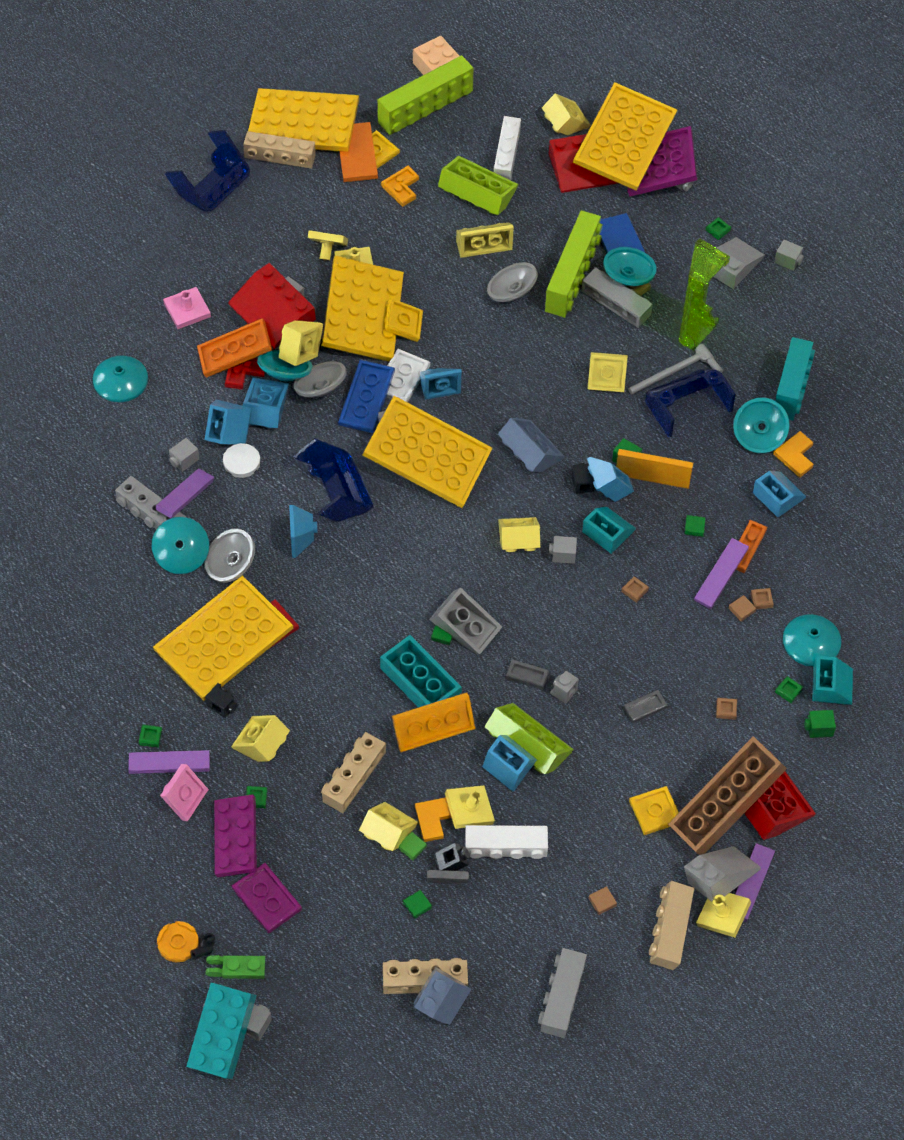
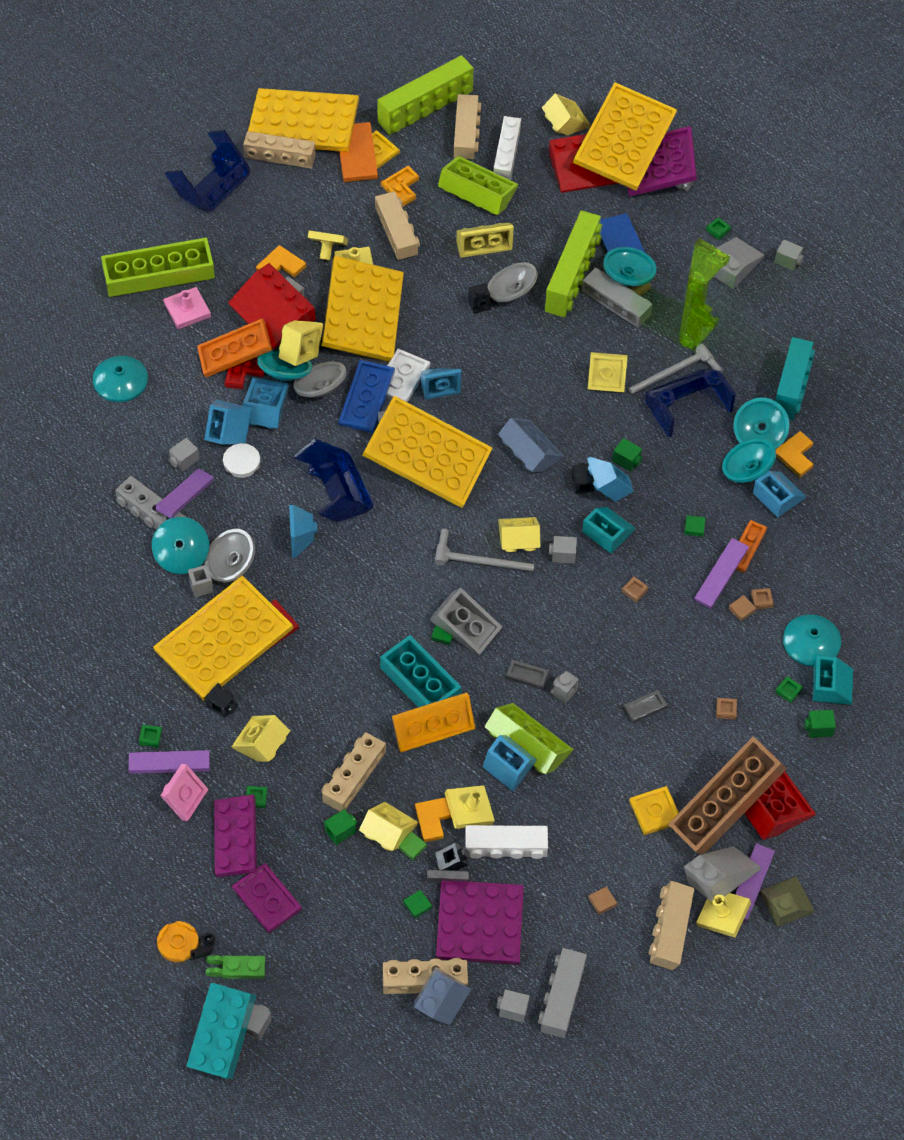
yellow tile [385,298,423,342] -> none
light nougat brick [413,36,459,75] -> none
light orange tile [616,449,693,489] -> none
none -> lime brick [101,237,215,297]
none -> light grey brick [188,565,213,597]
none -> light orange tile [256,245,306,277]
none -> green brick [324,809,357,845]
none -> tan brick [375,191,420,260]
none -> light grey bar [434,529,534,571]
none -> magenta plate [436,881,524,965]
none -> tan brick [454,94,481,159]
none -> black brick [468,283,491,314]
none -> light grey brick [496,989,530,1023]
none -> teal dish [722,439,776,483]
none -> olive slope [759,876,815,927]

